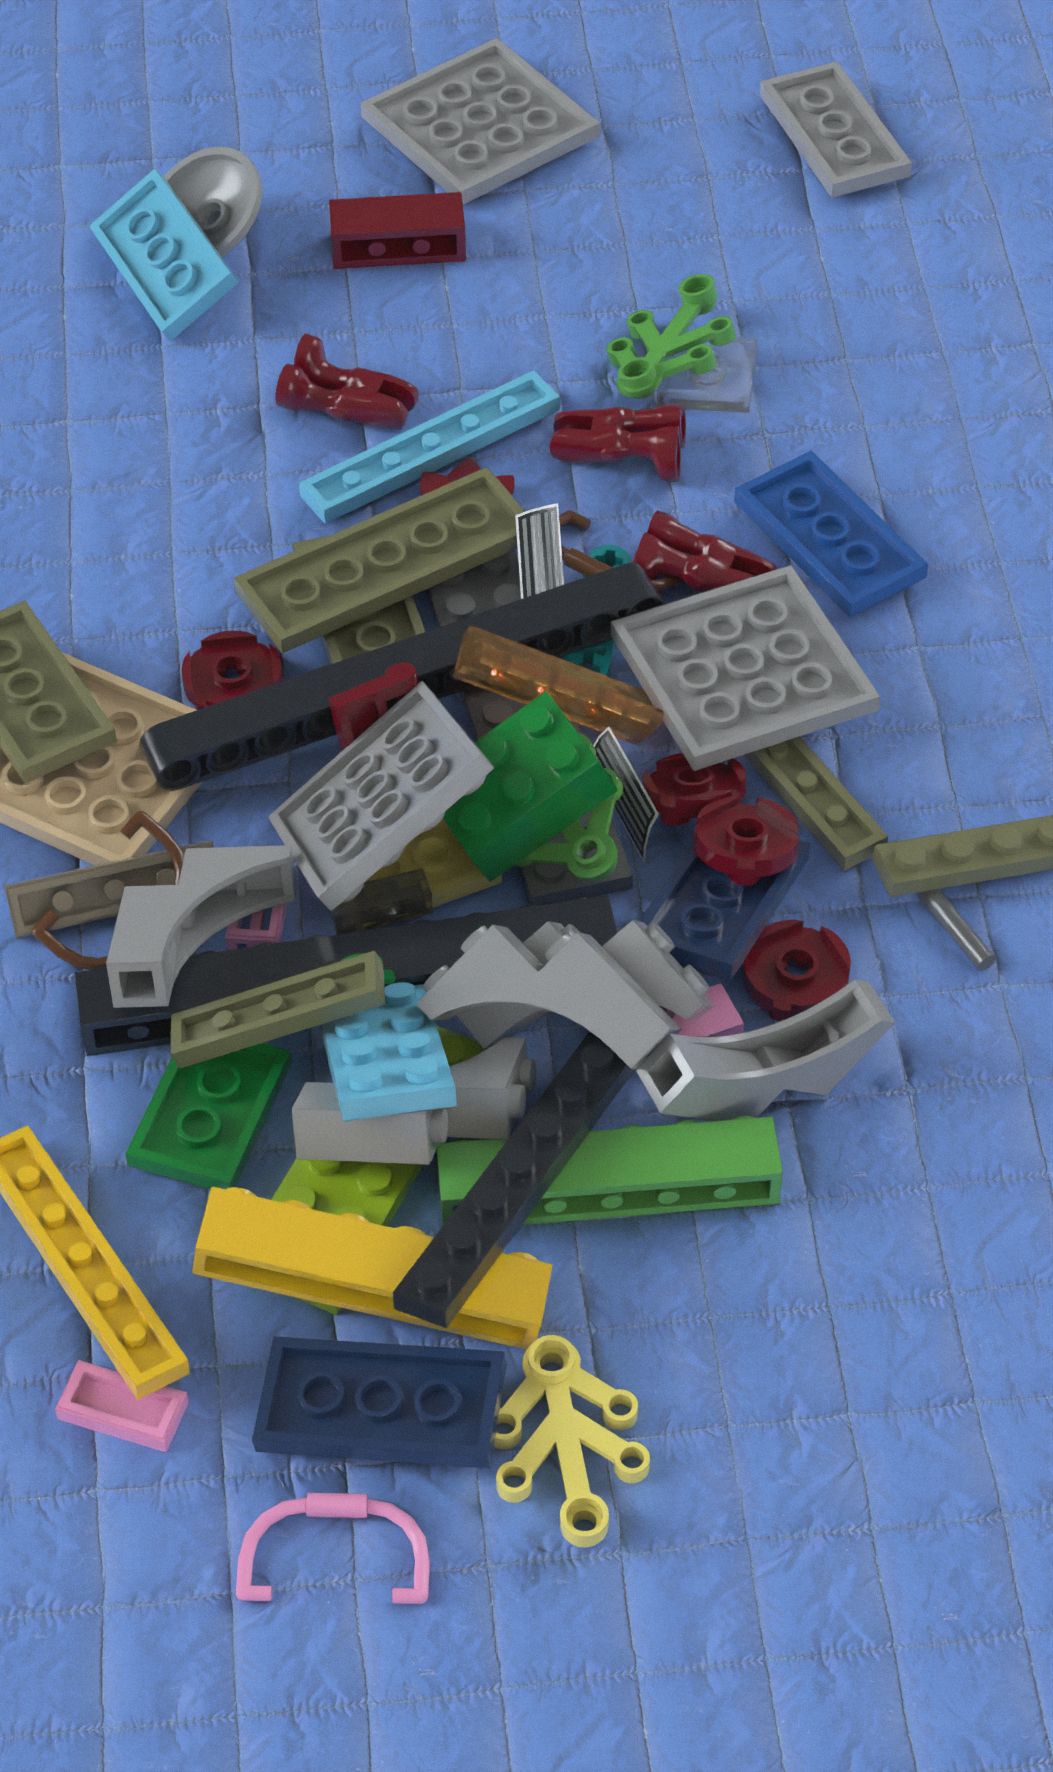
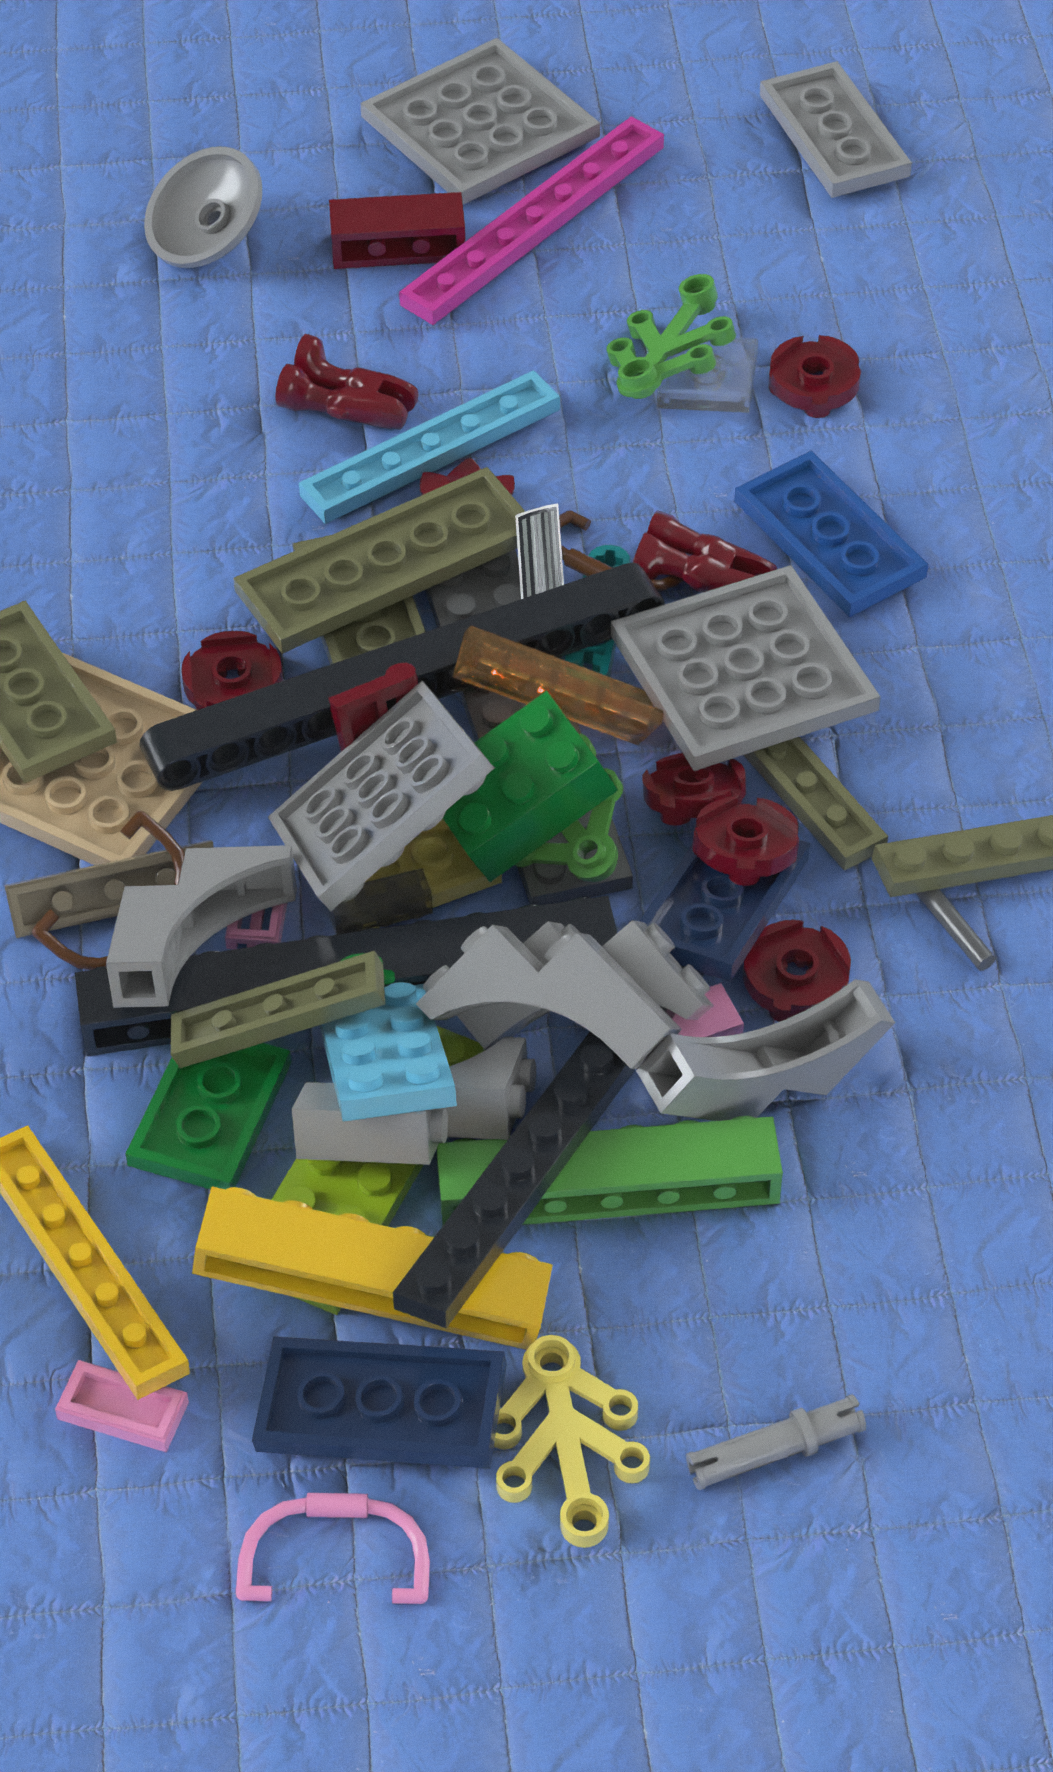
medium azure plate [89,169,239,341] -> none
dark red piece [549,403,686,482] -> none
sticker [593,726,659,864] -> none
none -> dark pink plate [399,116,664,325]
none -> light grey pin [686,1394,866,1490]
none -> dark red plate [768,335,861,418]

